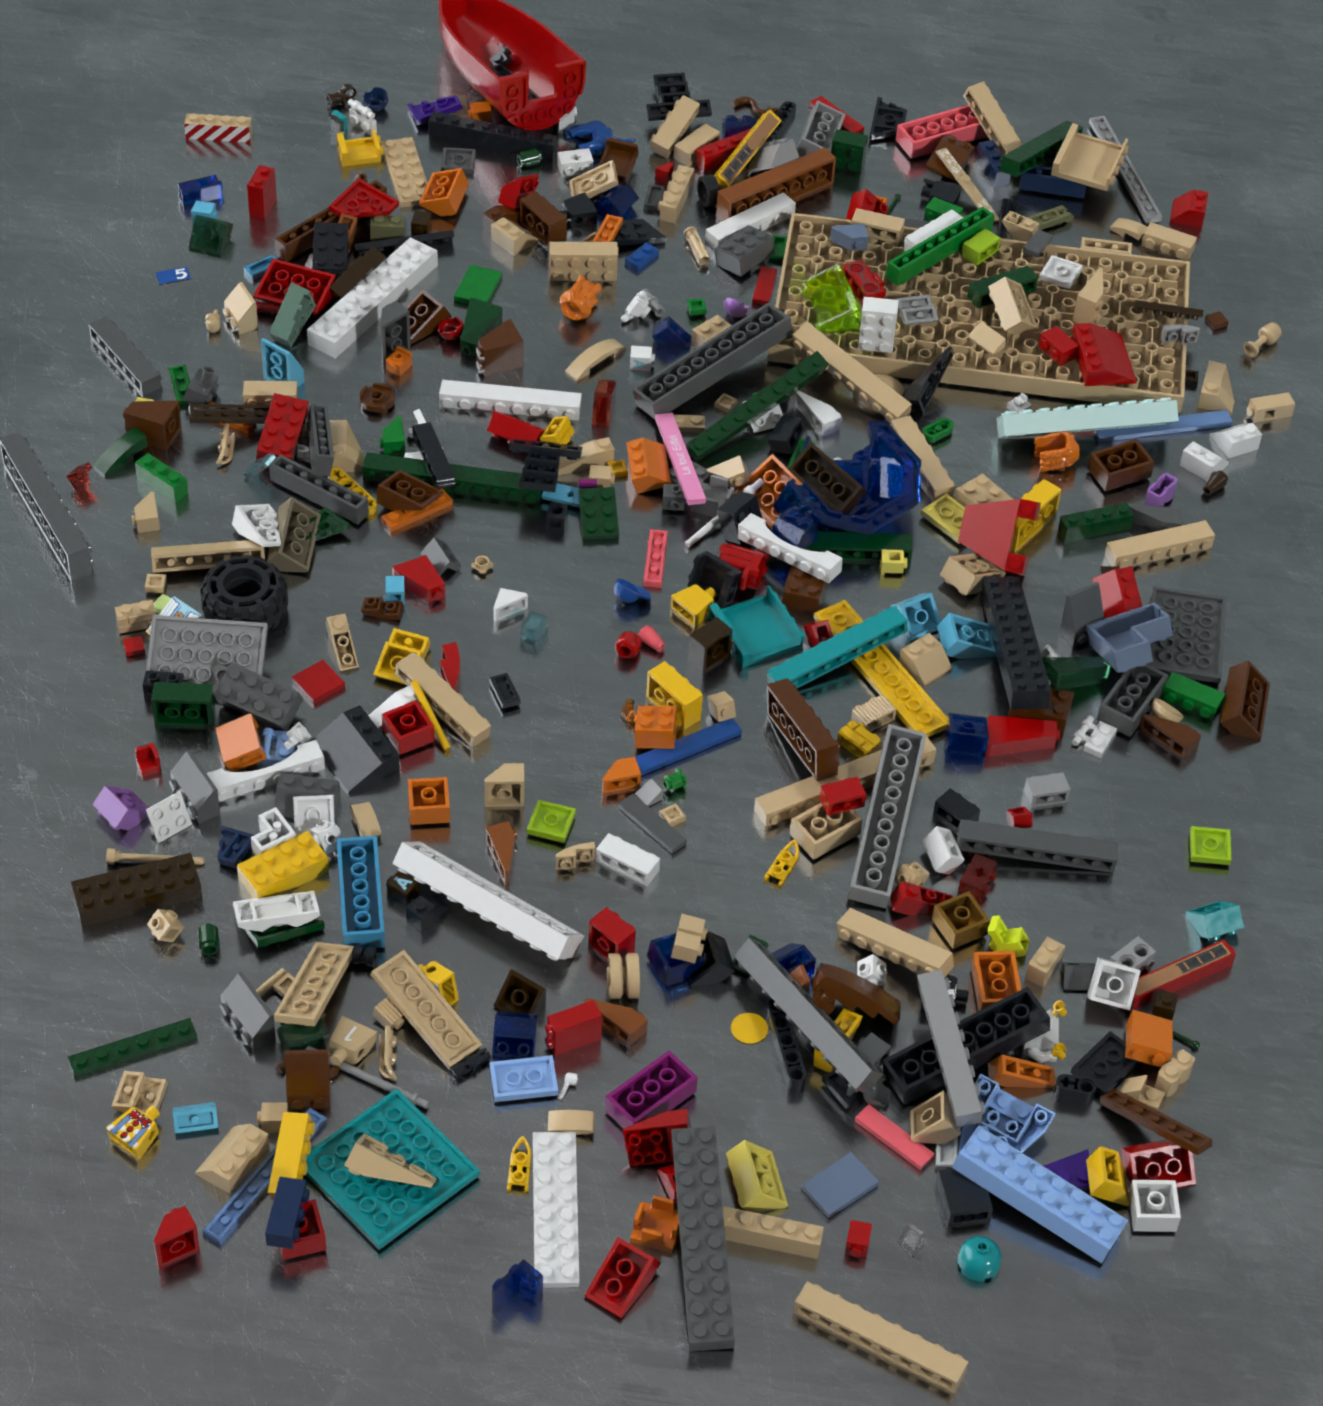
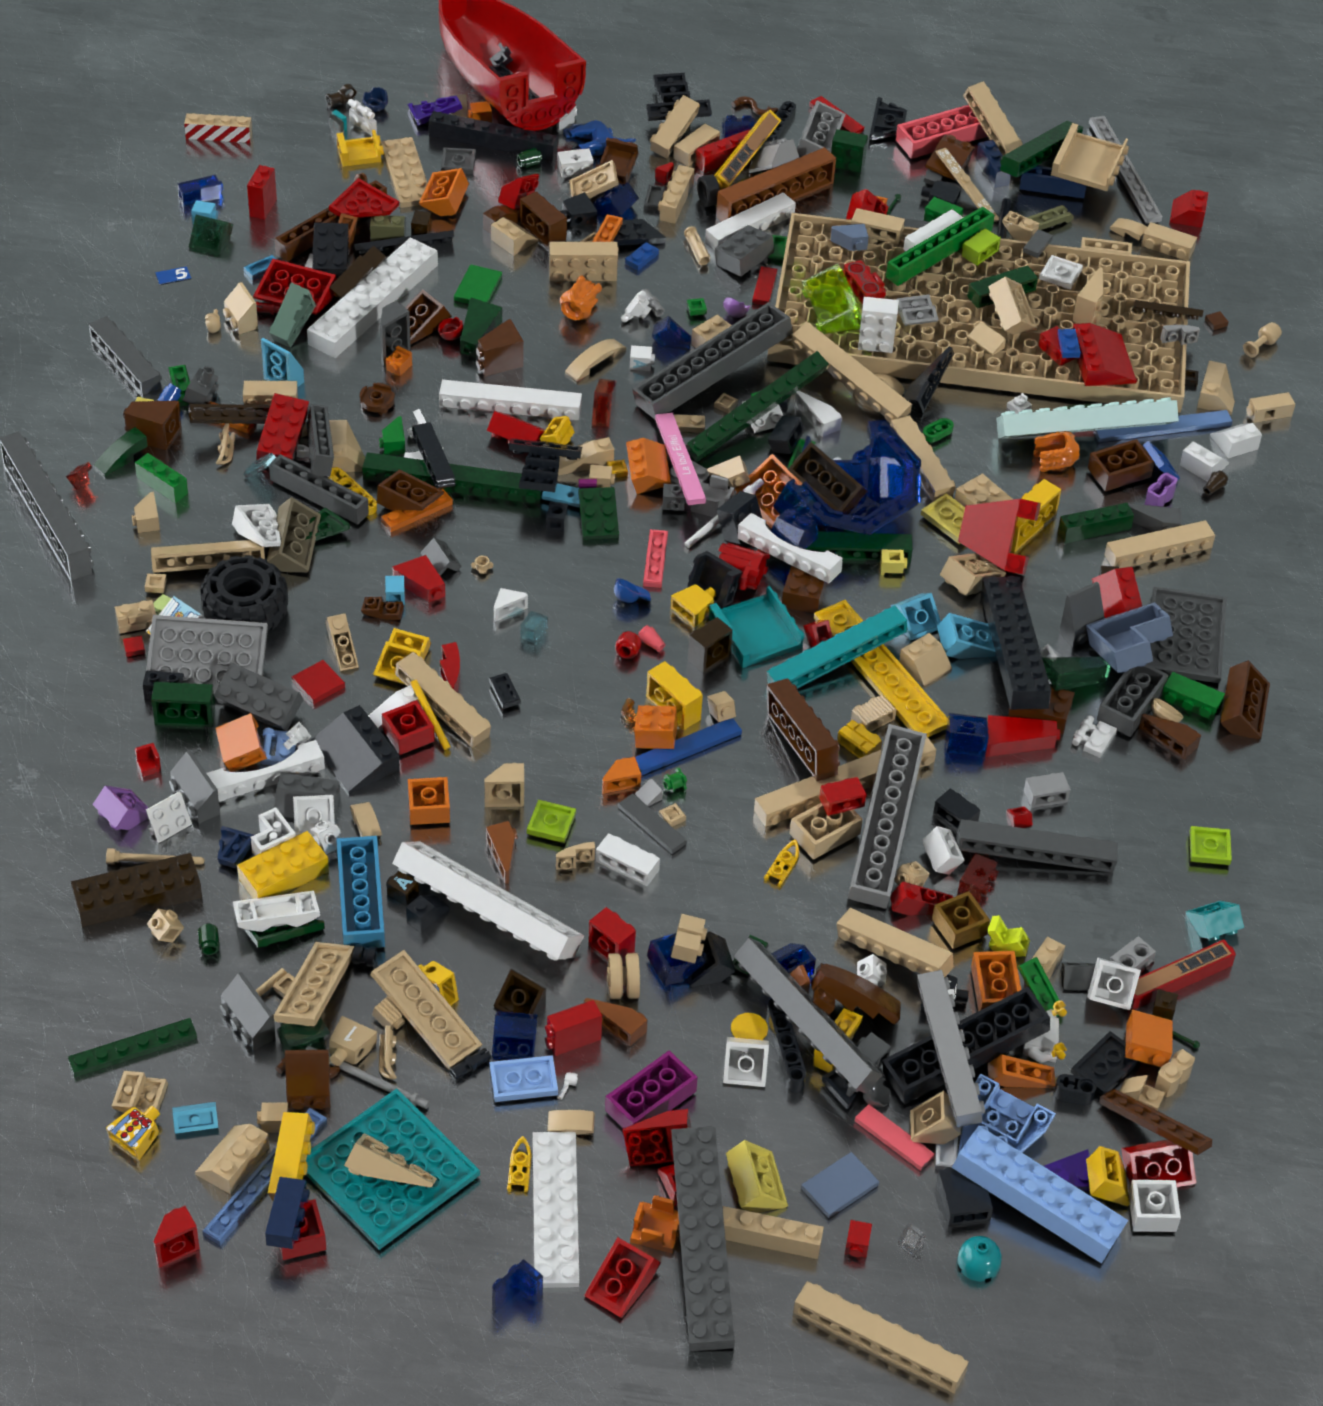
none -> blue brick [157,383,182,401]
none -> white slope [723,1037,769,1087]
none -> green plate [1017,957,1059,1017]
none -> blue plate [1057,329,1081,358]
none -> blue tile [1143,441,1180,481]

